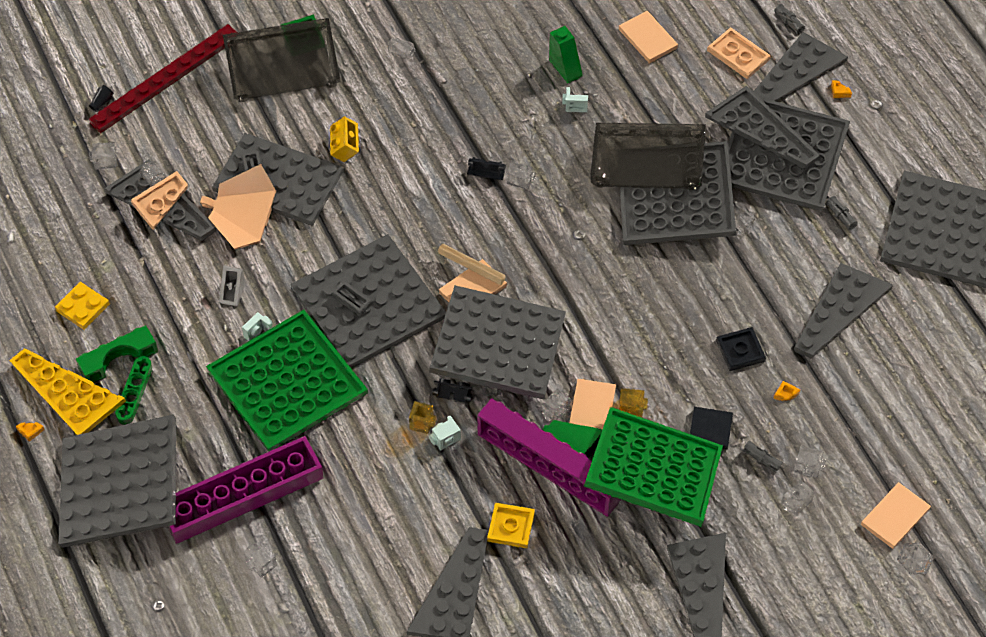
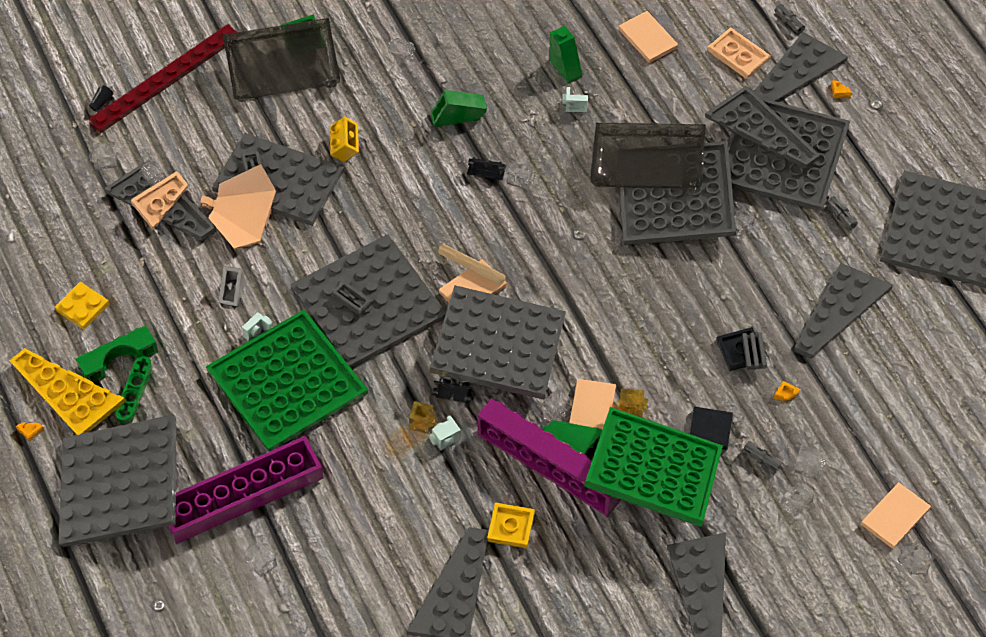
none -> green slope [430,90,487,127]
none -> dark grey tile [742,332,767,370]

